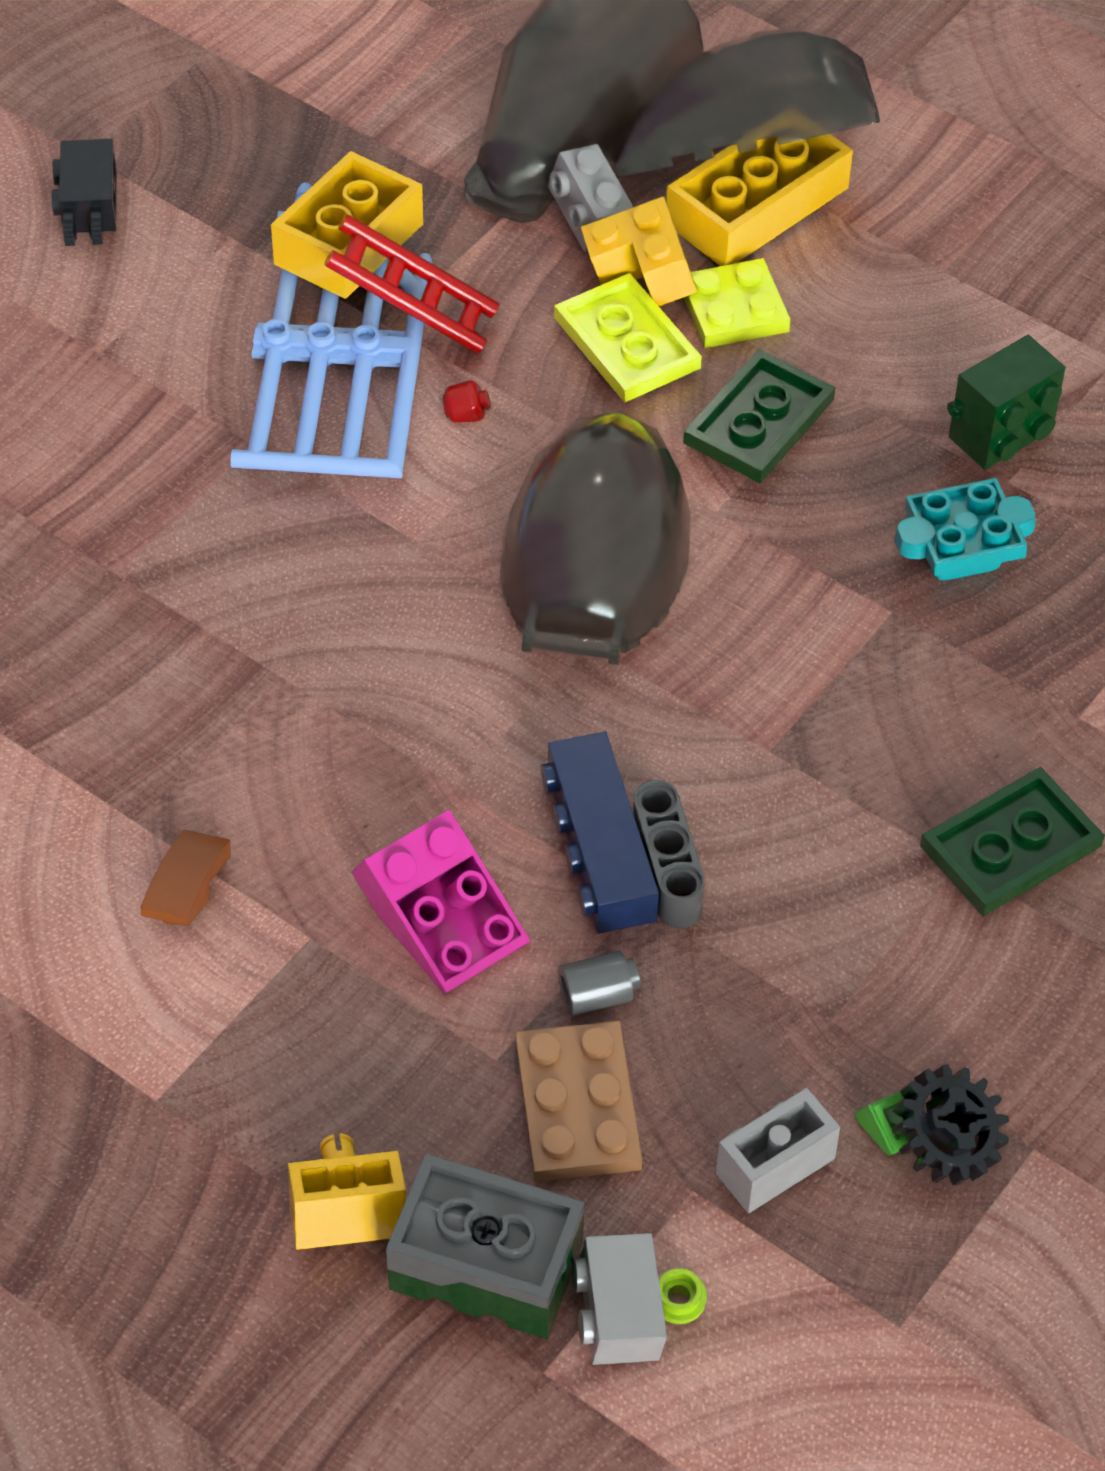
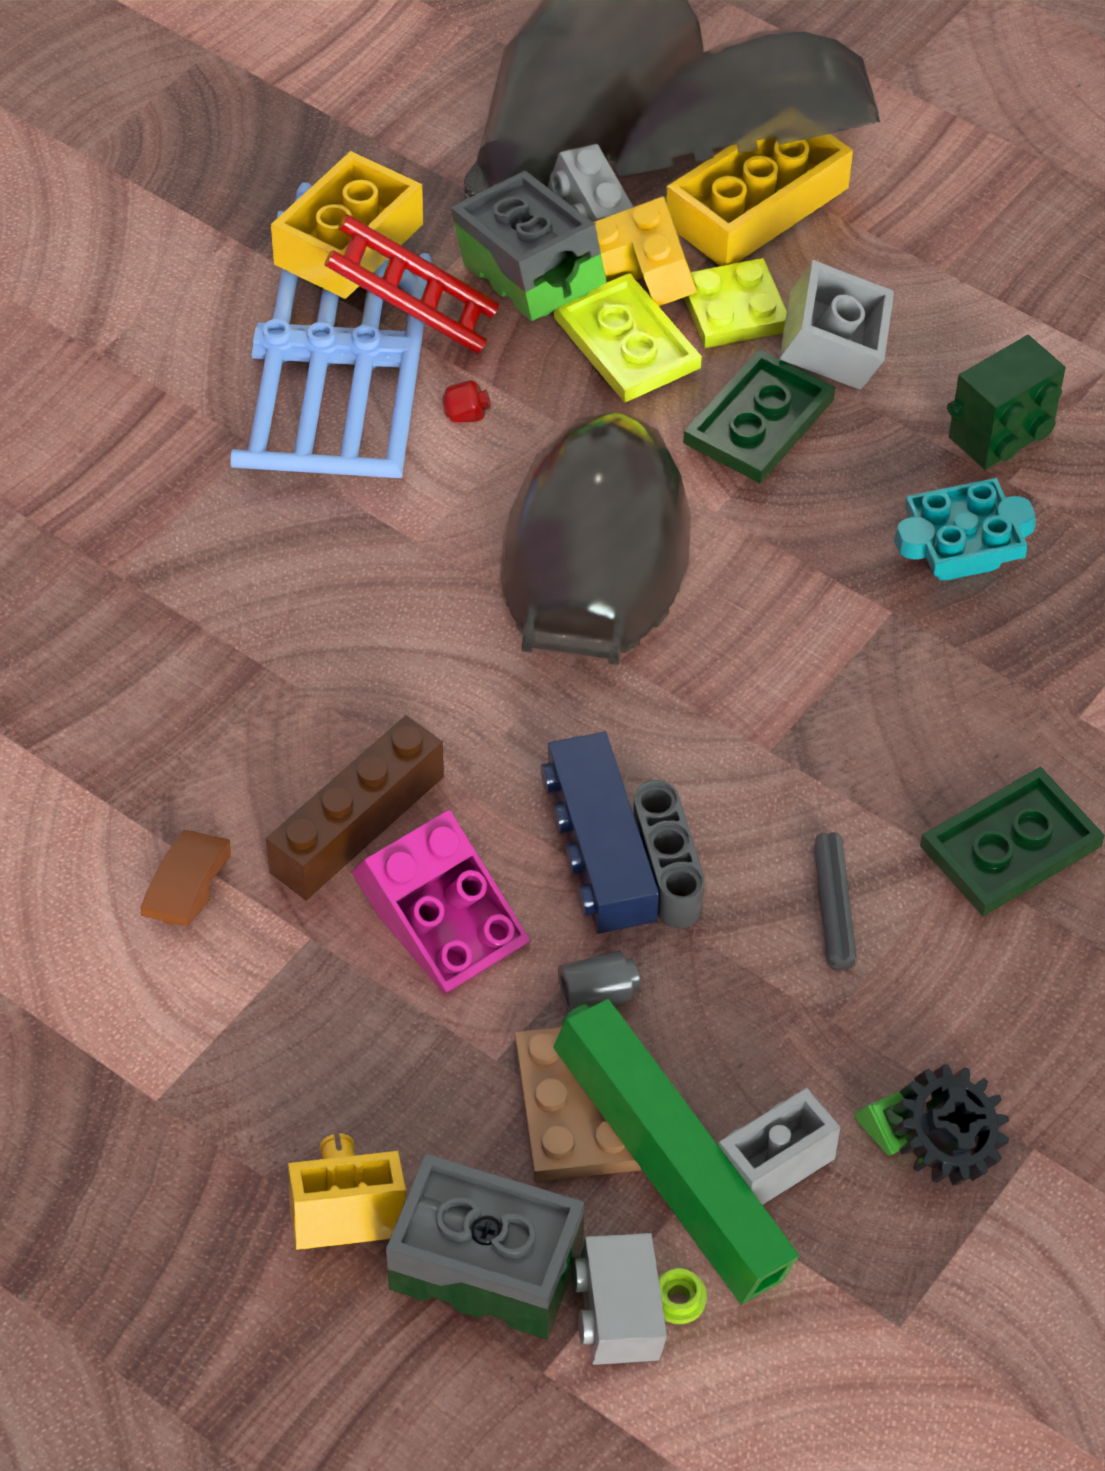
black hinge [52,139,117,246] -> none
none -> reddish brown brick [266,715,444,901]
none -> dark grey piece [451,171,607,321]
none -> green brick [553,998,800,1305]
none -> light grey brick [779,260,894,390]
none -> dark grey axle [814,832,857,969]

